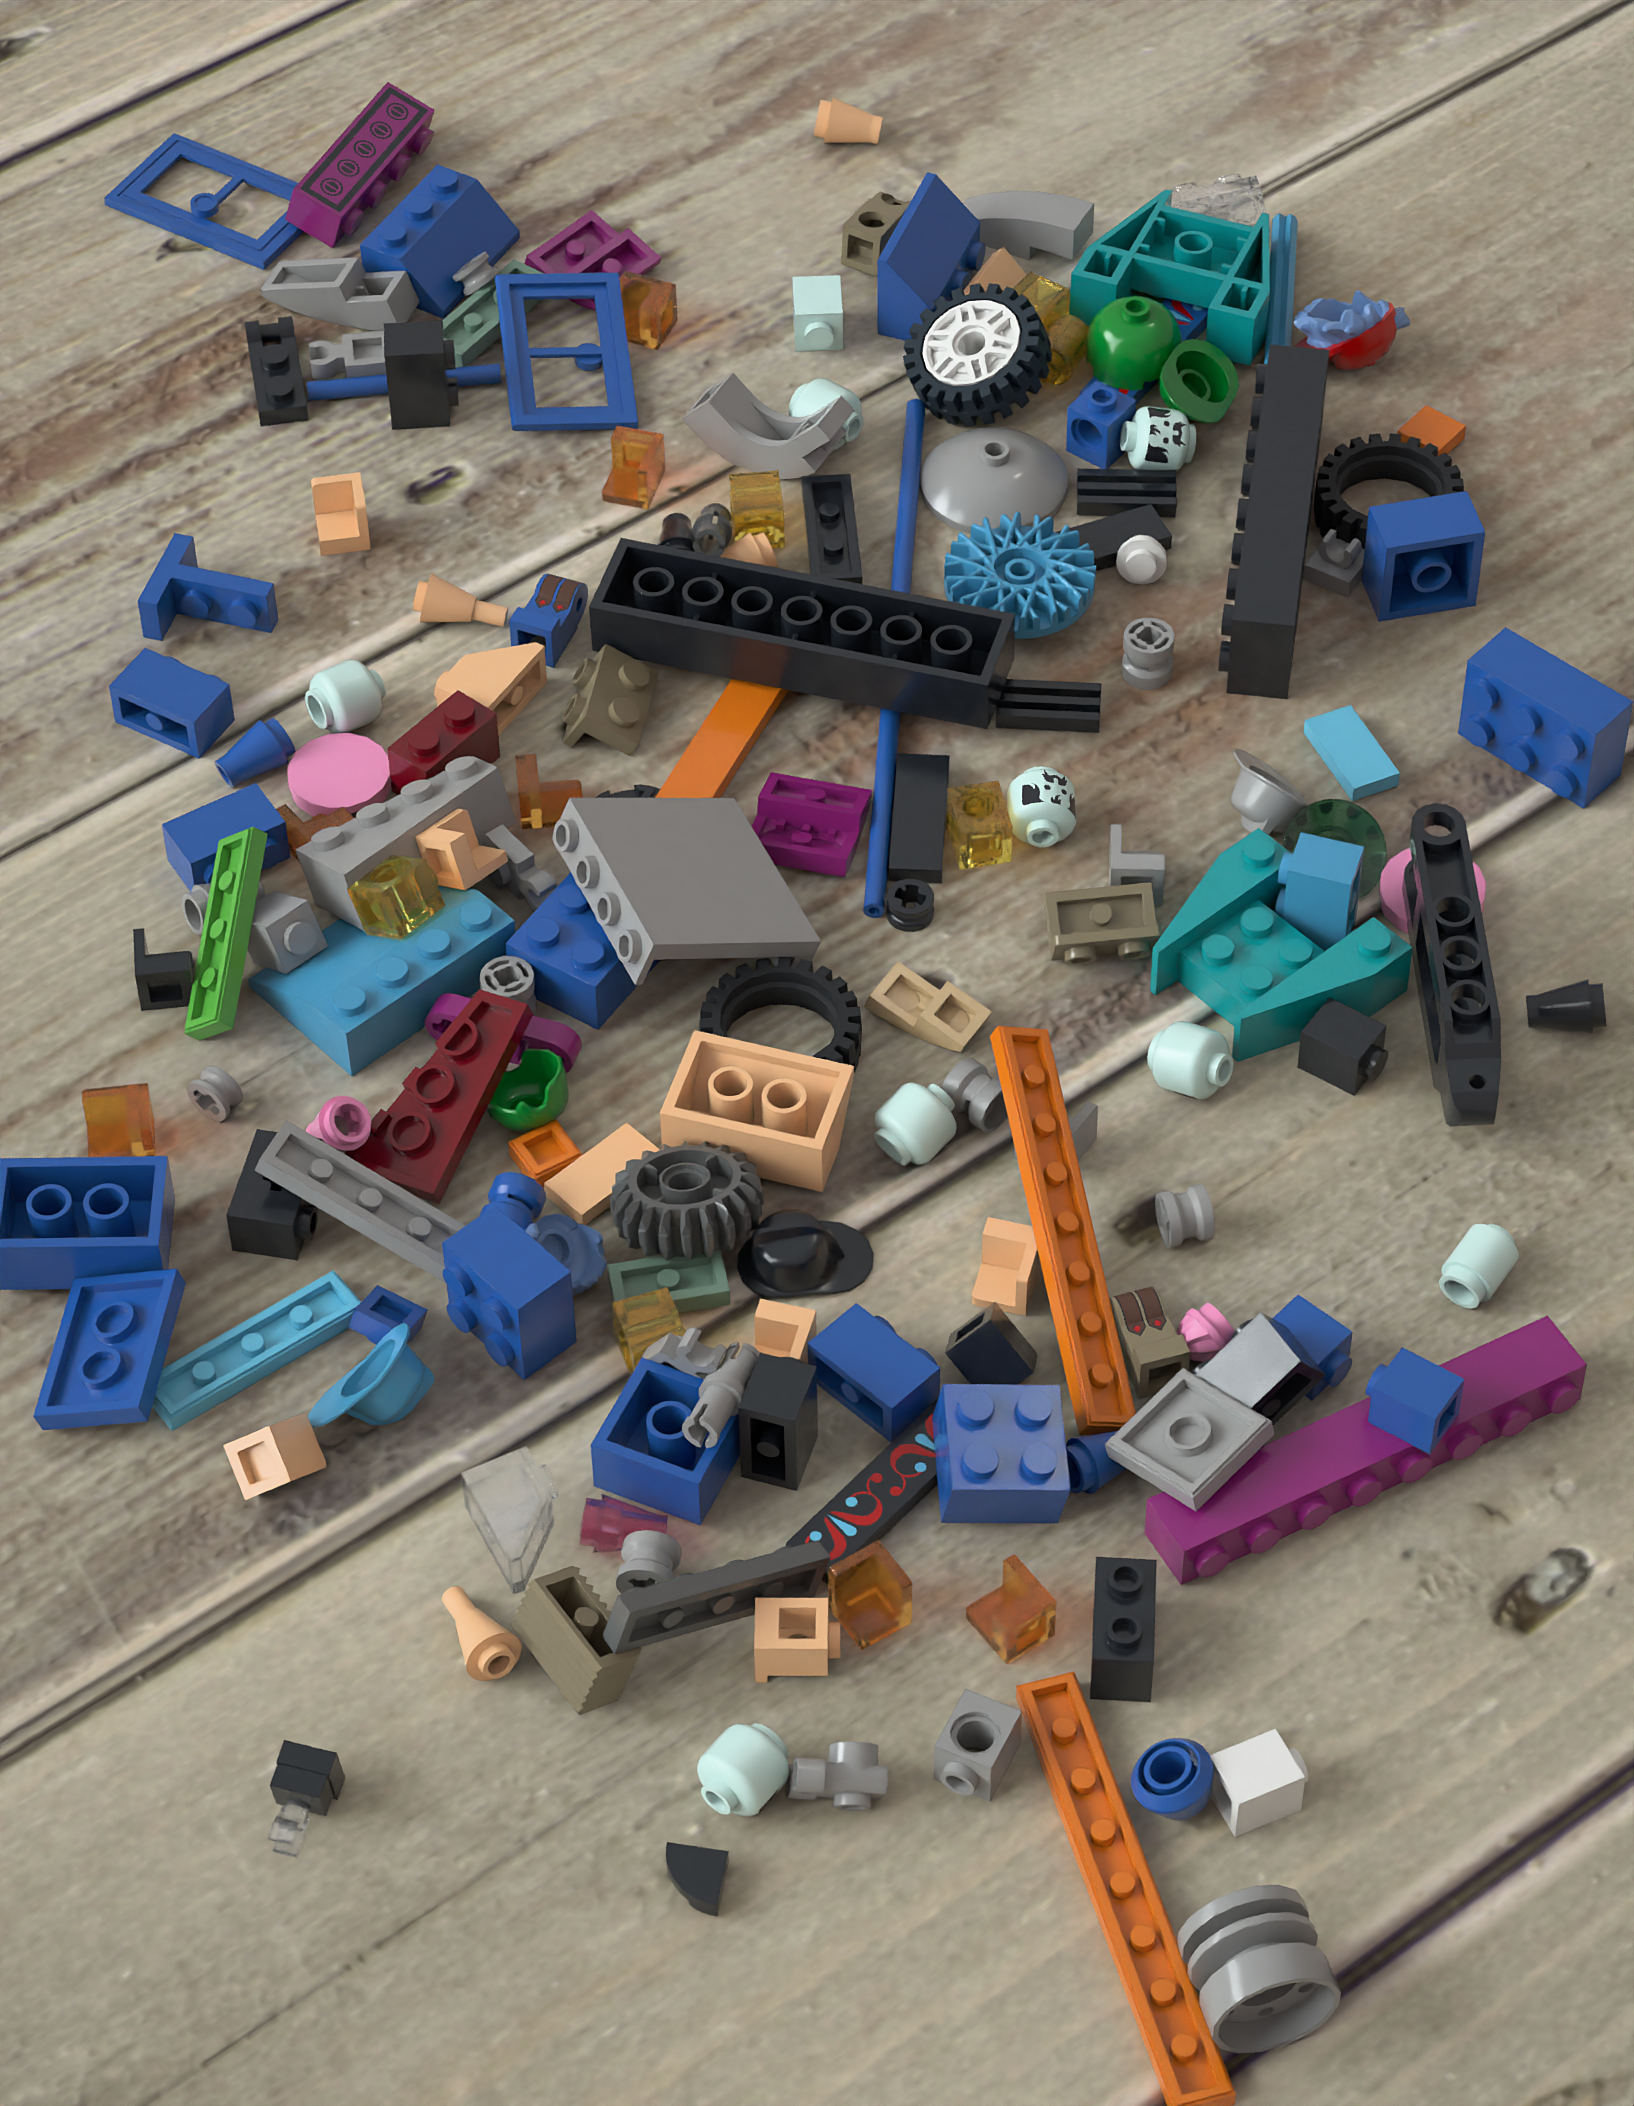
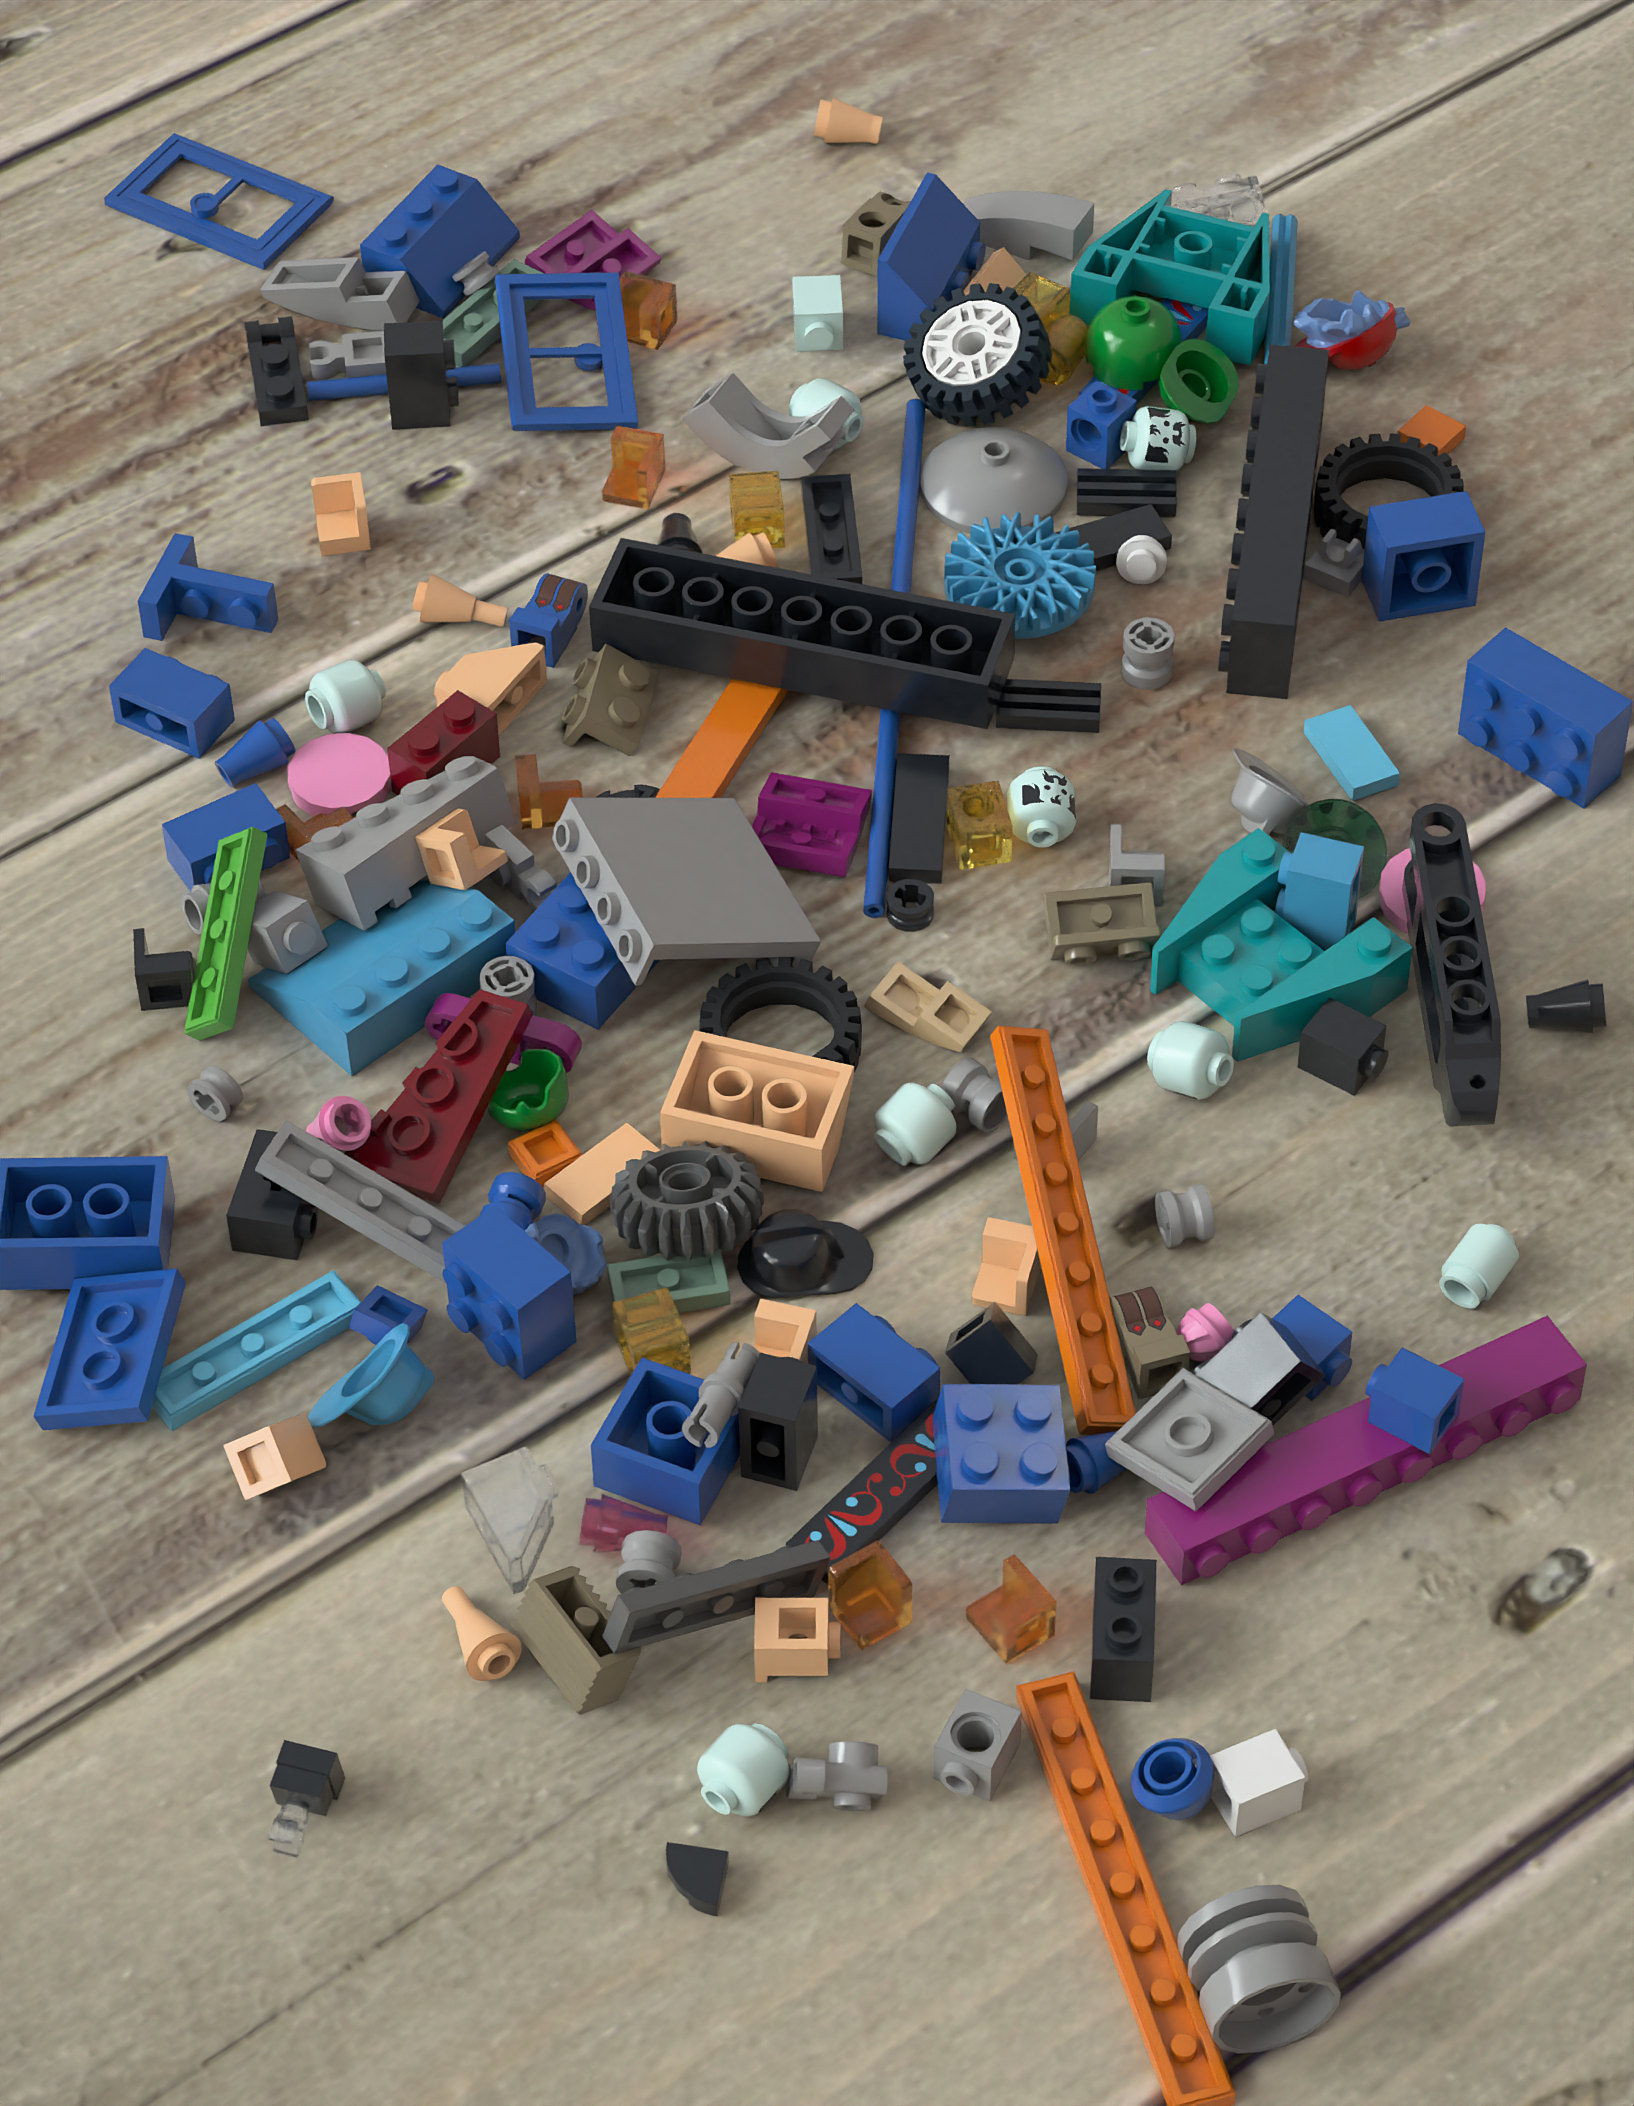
clear orange panel [82,1083,156,1157] -> none
magenta brick [285,82,435,248] -> none
clear yellow brick [347,855,445,940] -> none
light grey plate [642,1327,727,1379] -> none
dark grey pin [692,503,732,557] -> none

